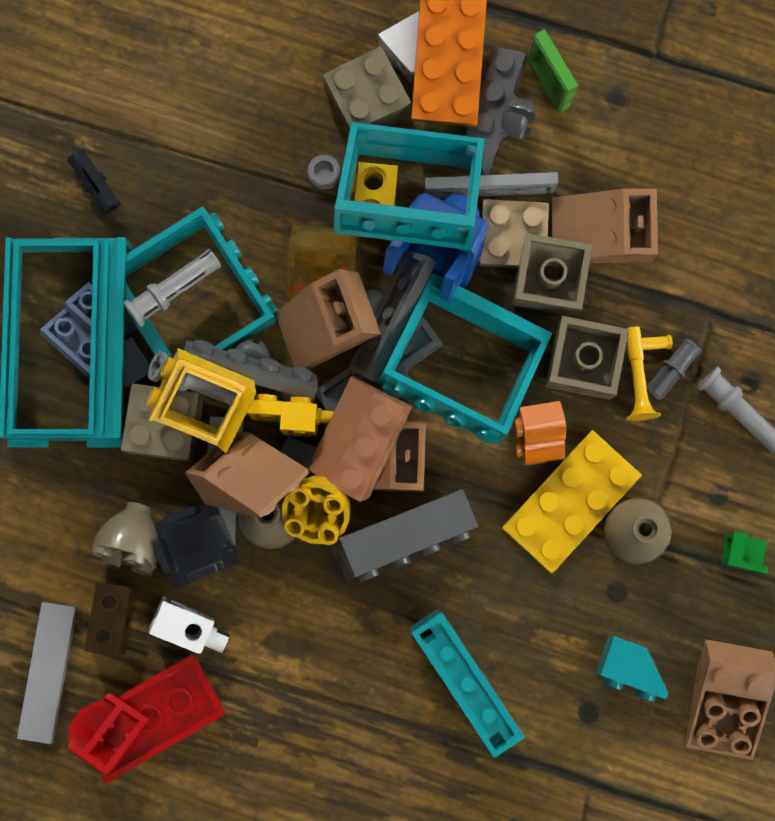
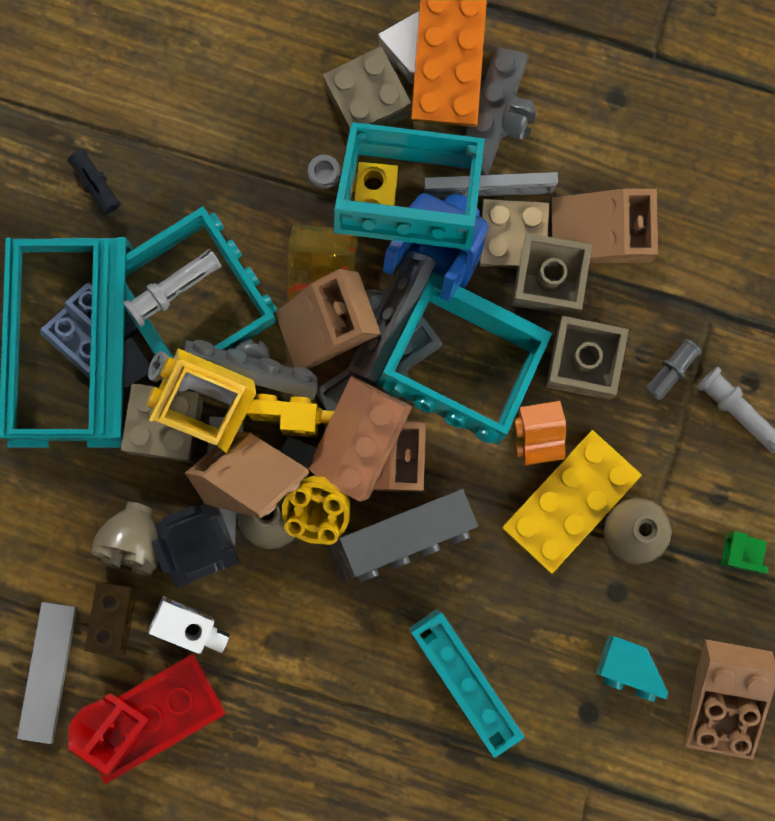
bright green tile [528,29,578,113] -> none
yellow piece [626,327,673,421] -> none

